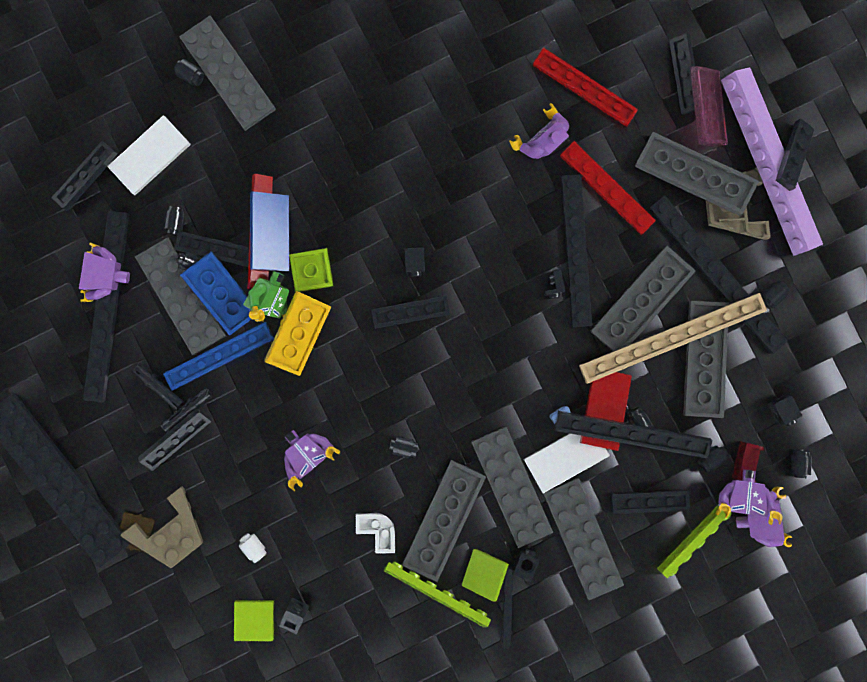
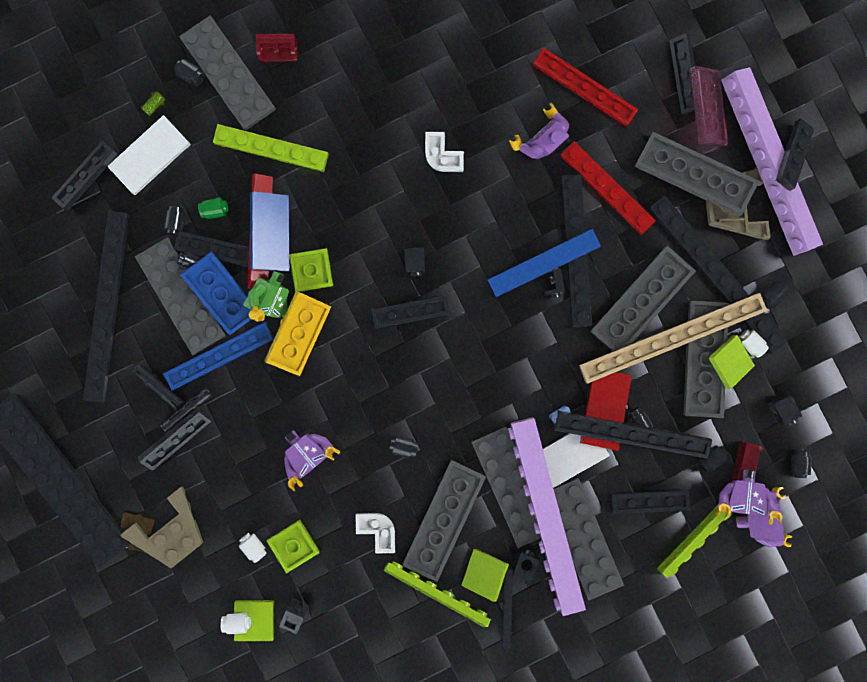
medium lavender torso [79,243,130,302] -> none
none -> clear neon green pin [141,91,165,116]
none -> green brick [198,197,228,220]
none -> lime plate [213,124,329,172]
none -> white brick [221,613,251,634]
none -> dark red hinge [256,34,297,62]
none -> lime tile [266,519,320,574]
none -> white plate [425,132,464,172]
none -> blue tile [488,229,601,297]
none -> lavender brick [508,417,586,616]
none -> lime tile [709,335,755,389]
none -> white brick [739,329,769,358]

